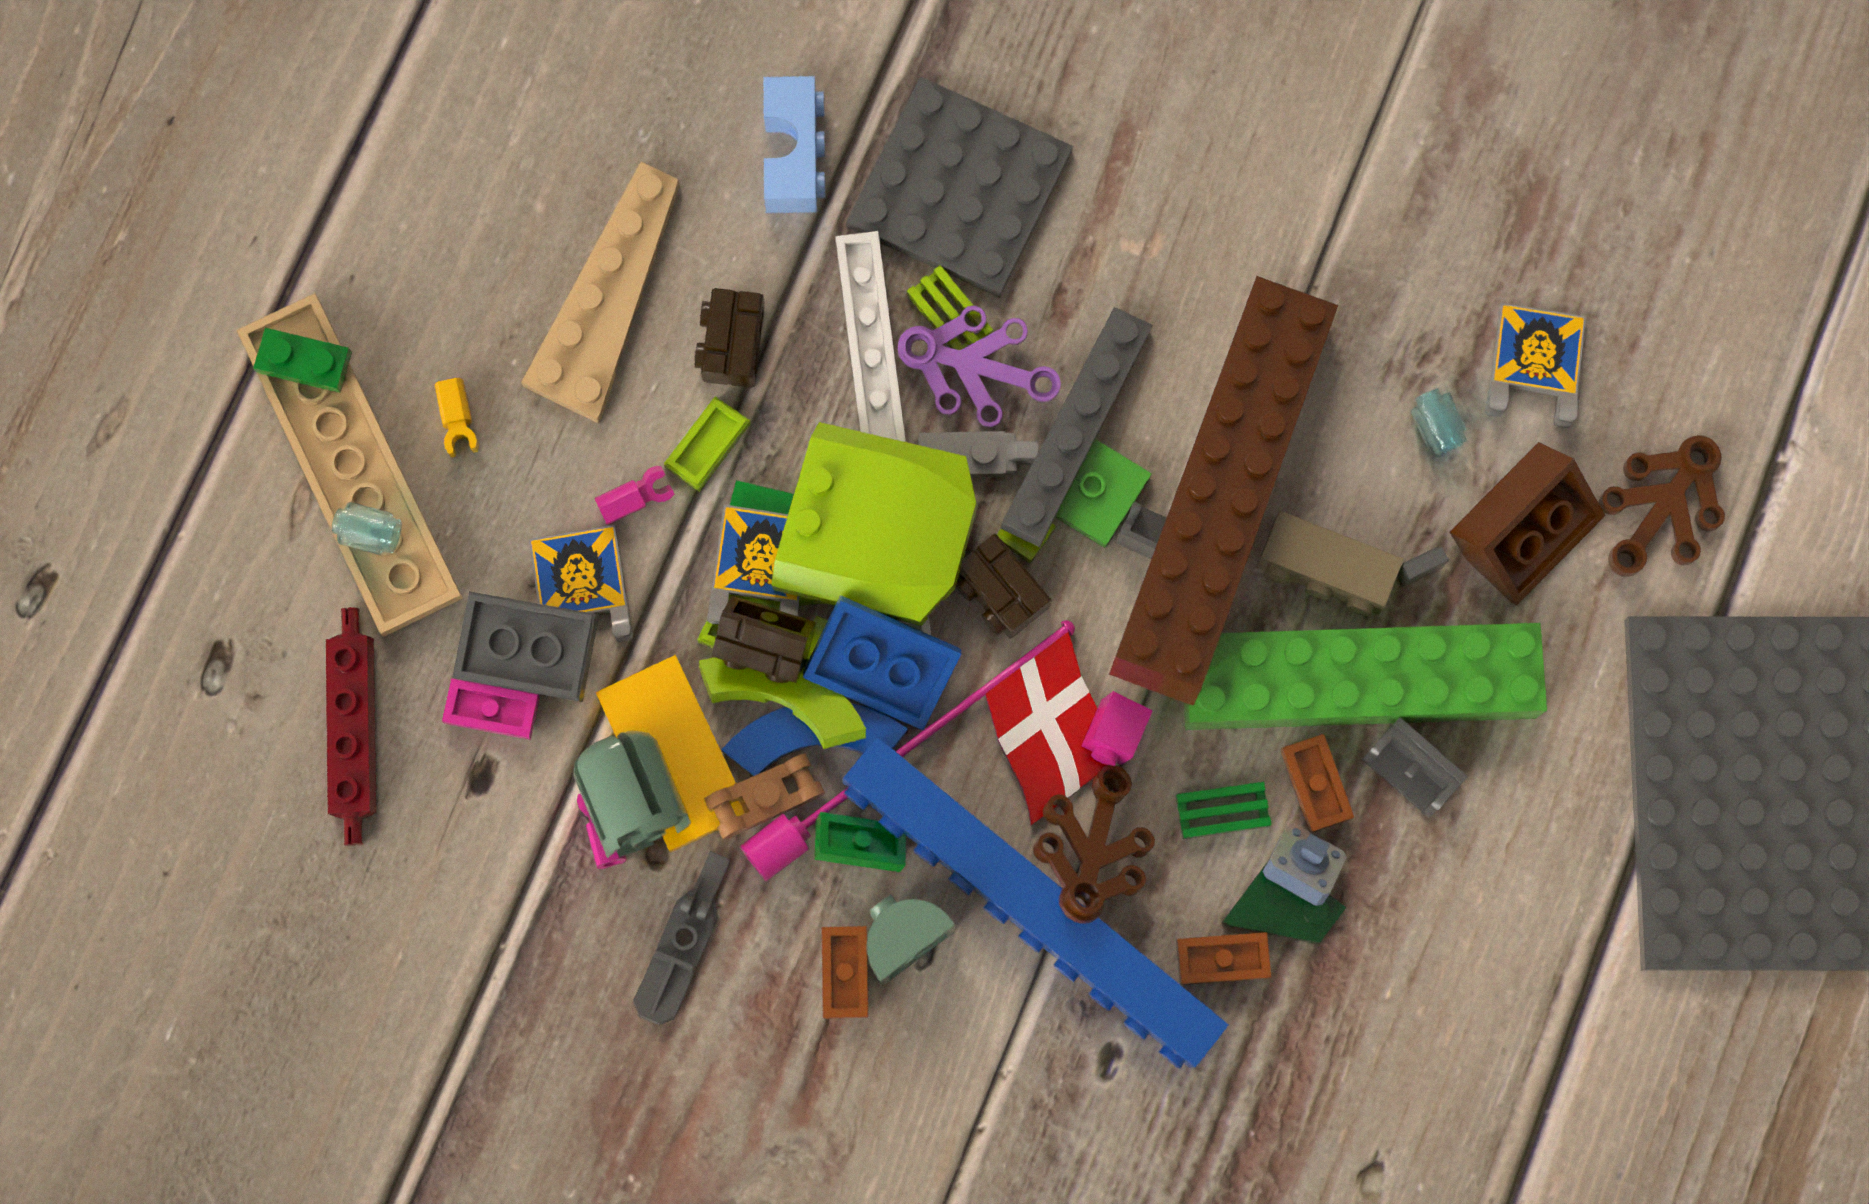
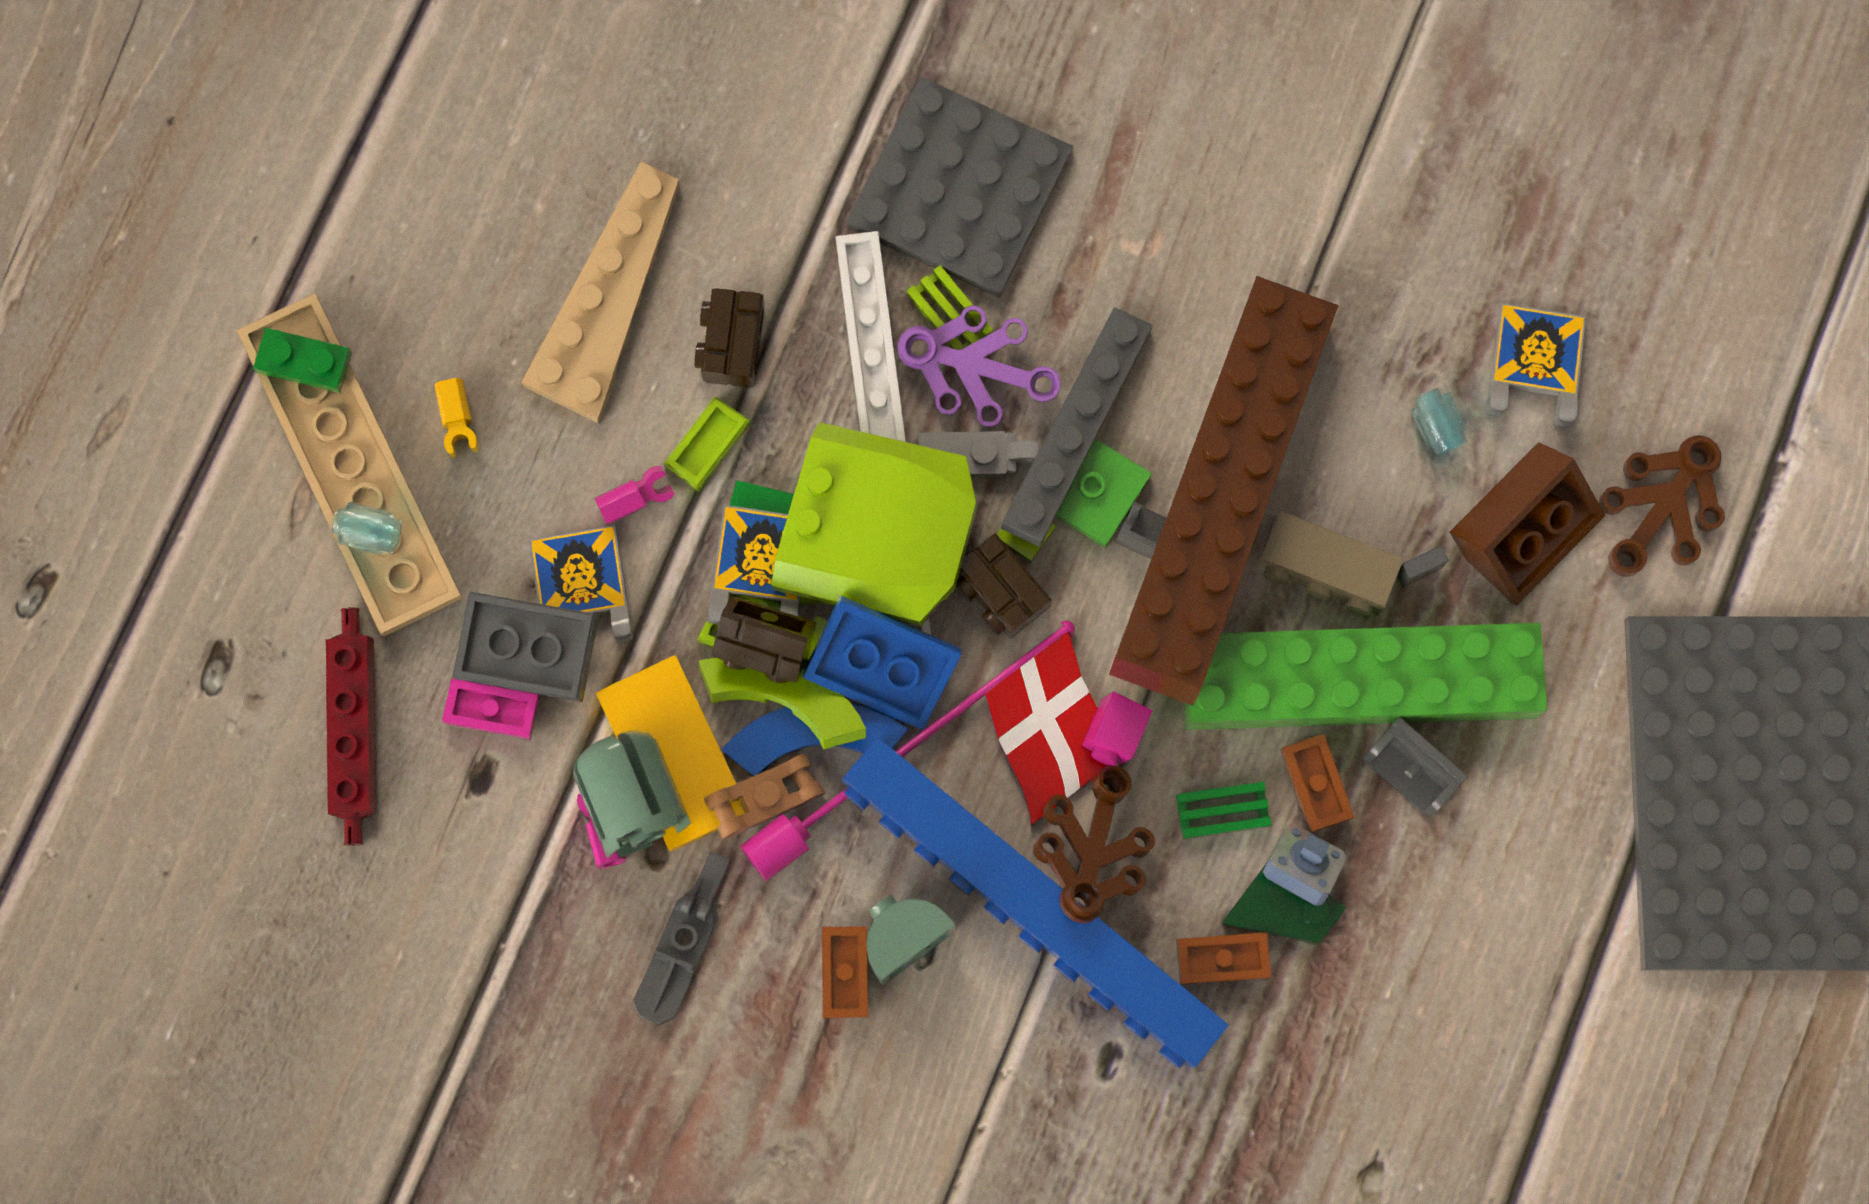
light blue arch [763,76,825,213] -> none
green plate [814,812,906,872] -> none

